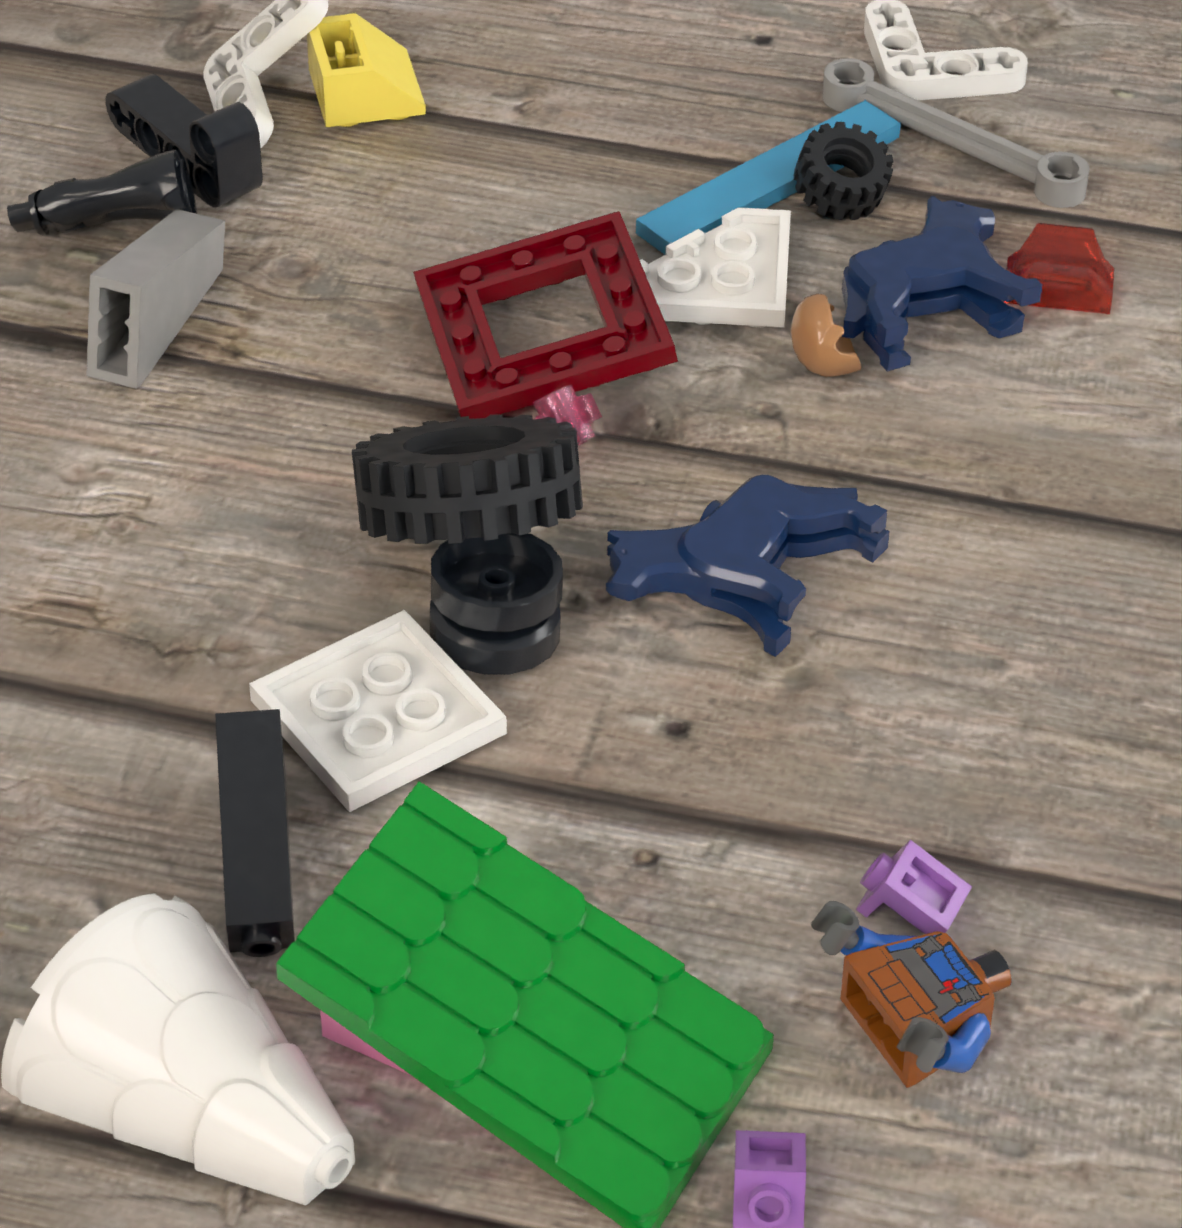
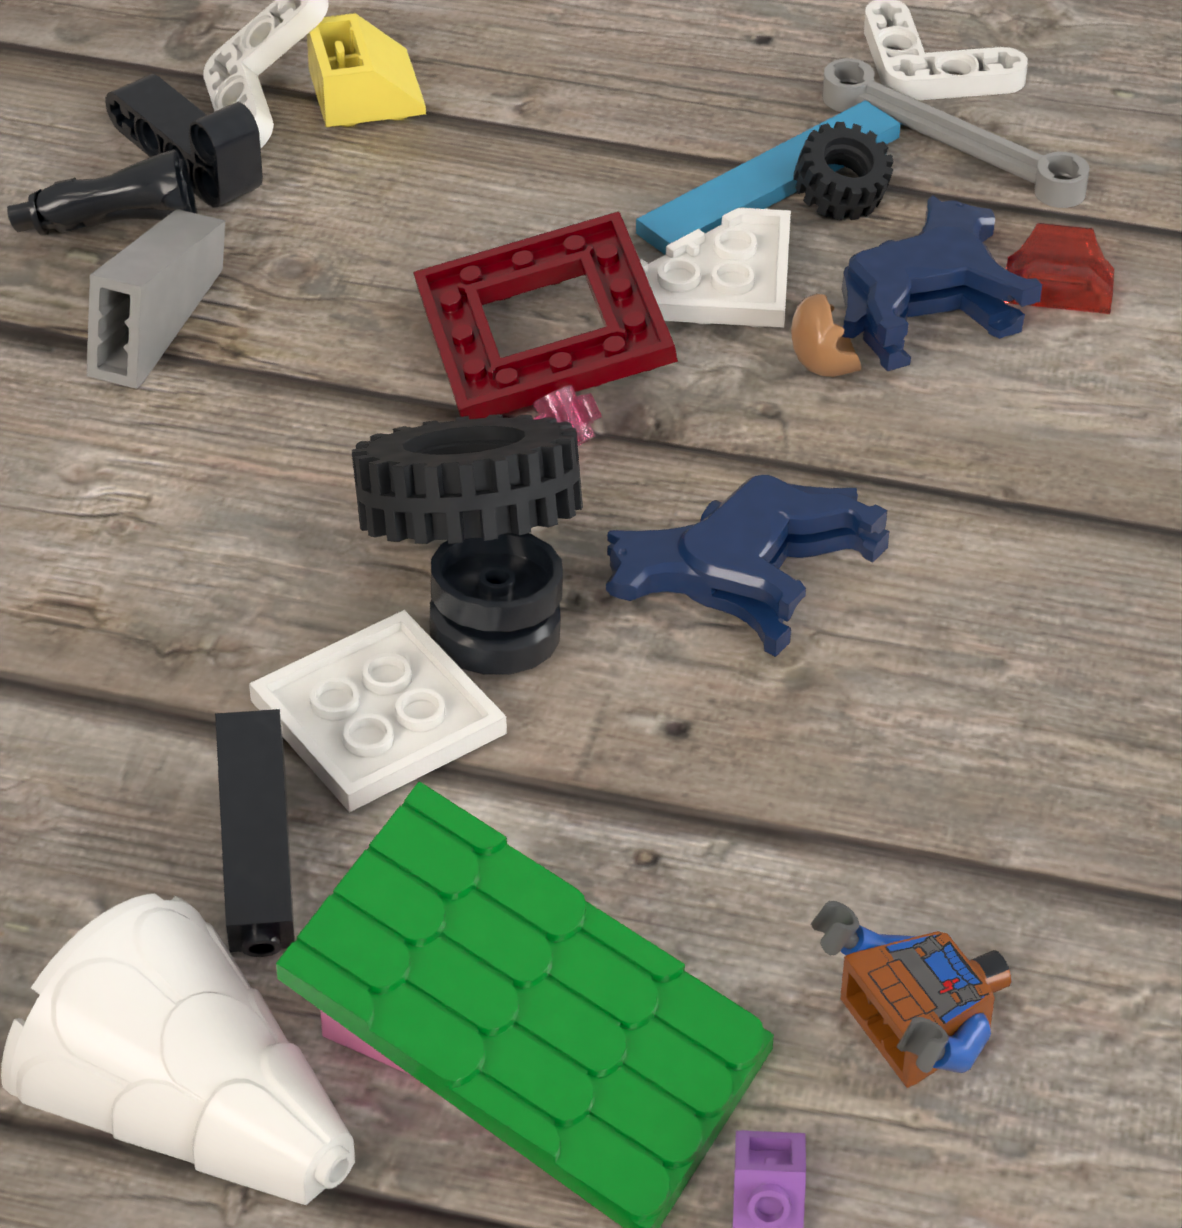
medium lavender bracket [856,840,972,934] -> none

